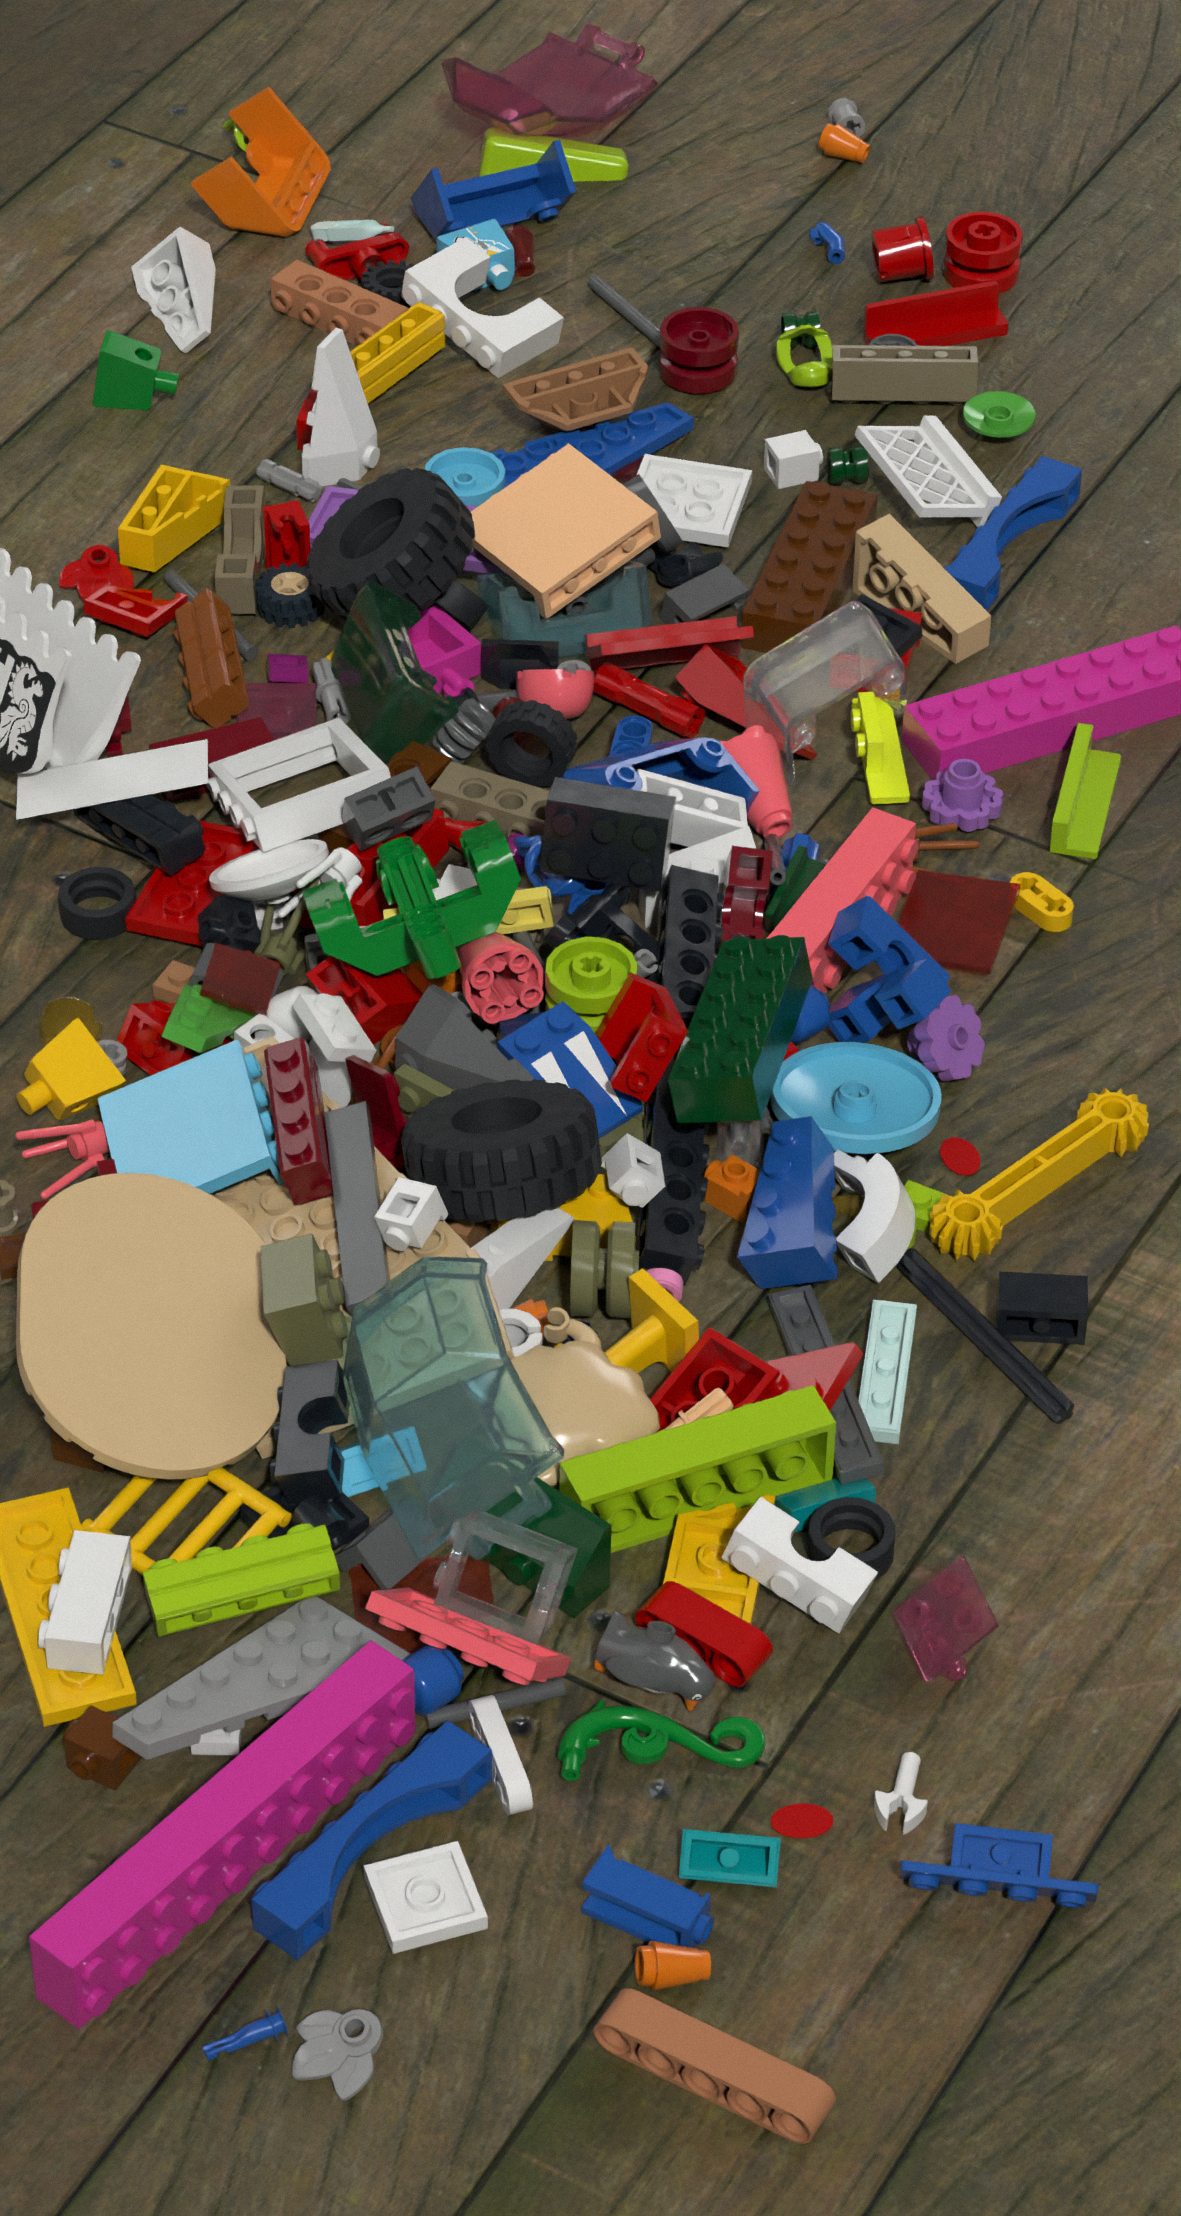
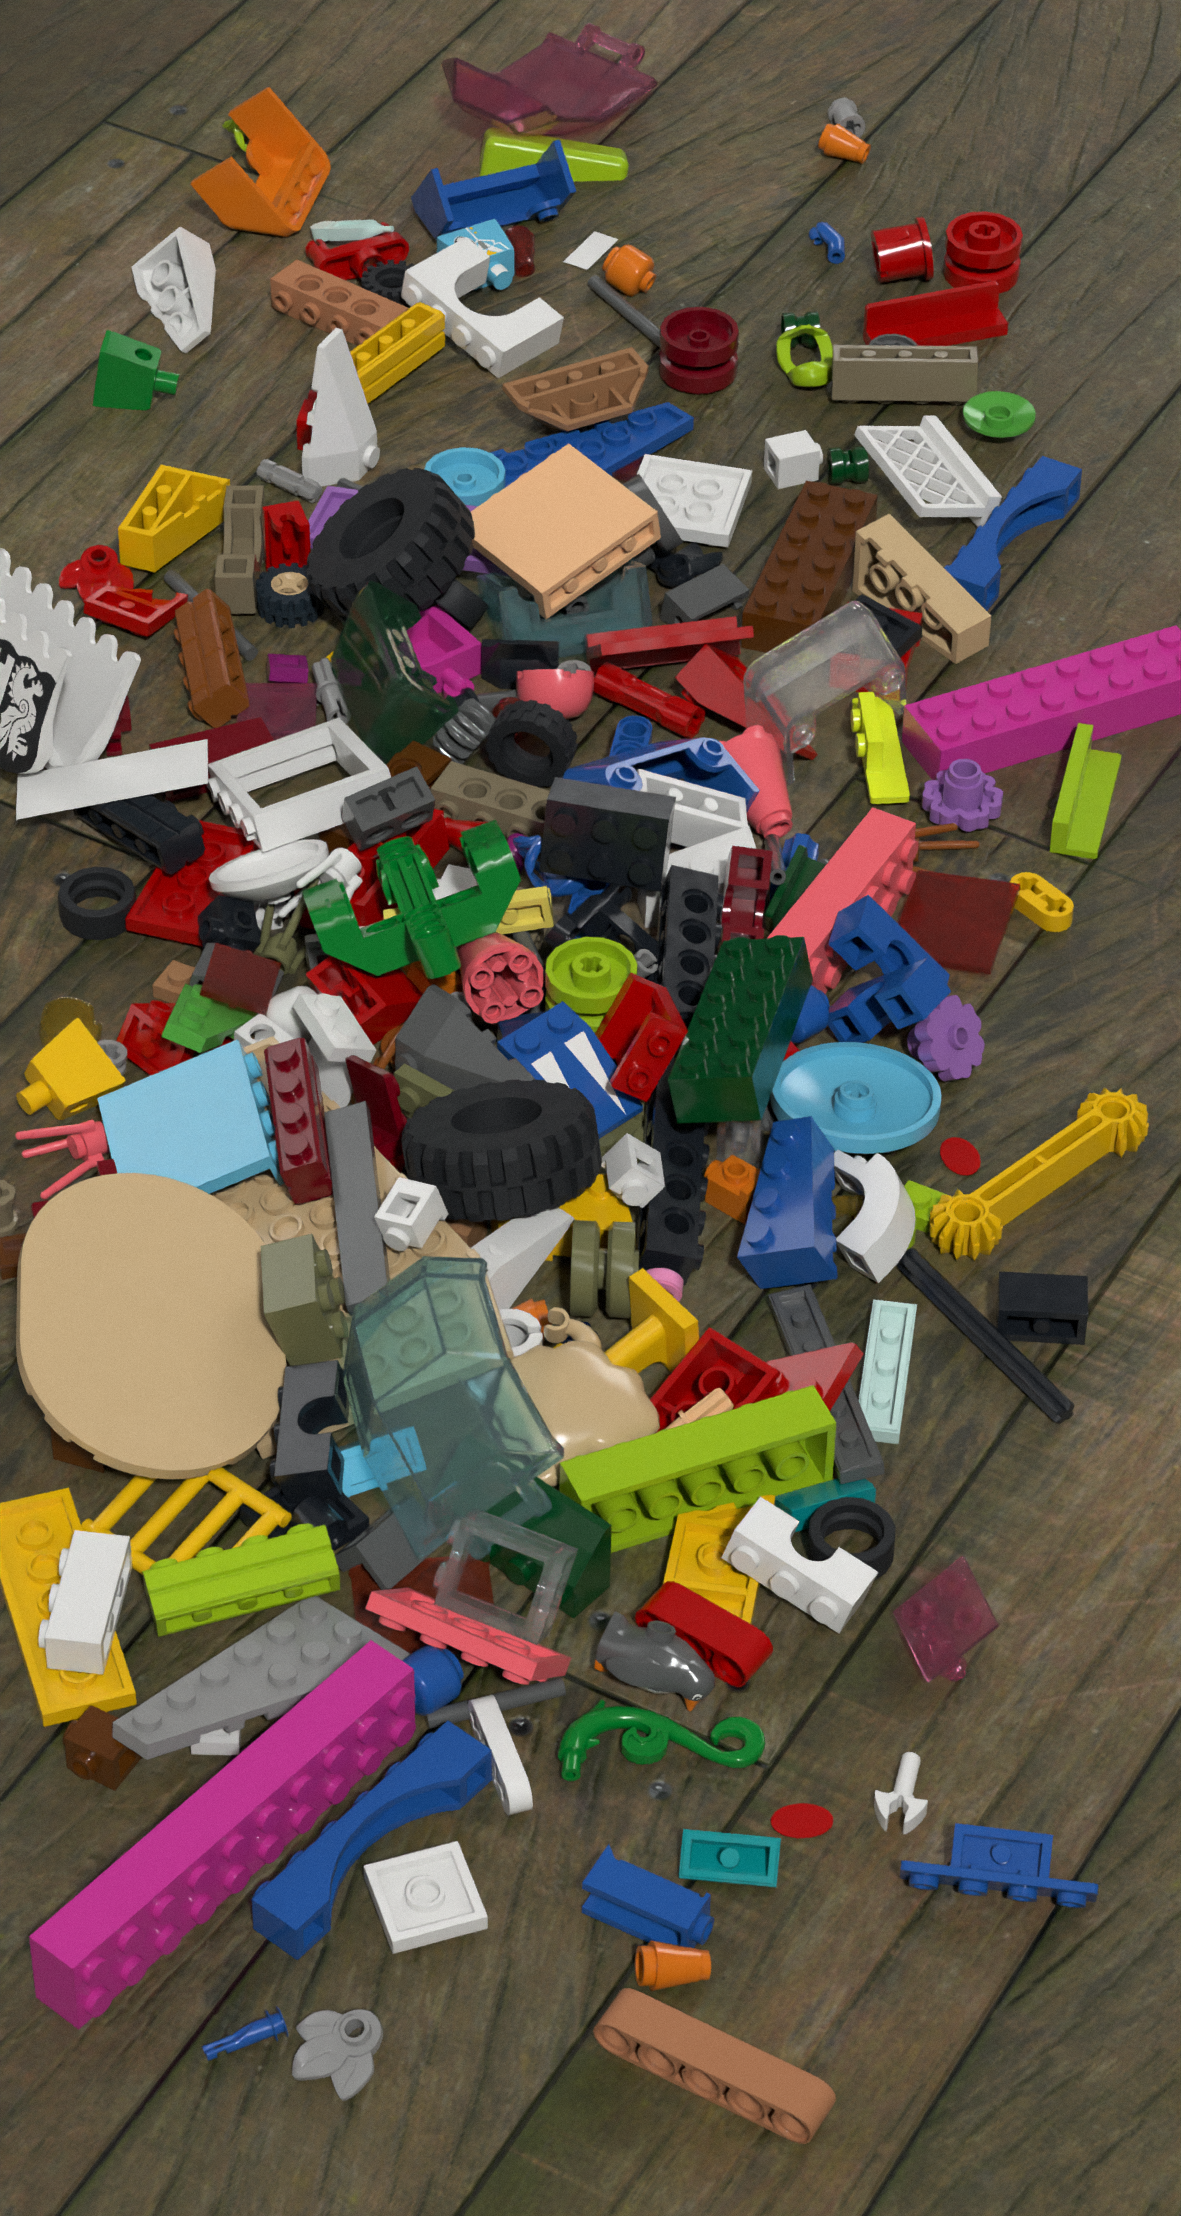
none -> white sticker [563,231,618,270]
none -> orange head [602,244,656,297]

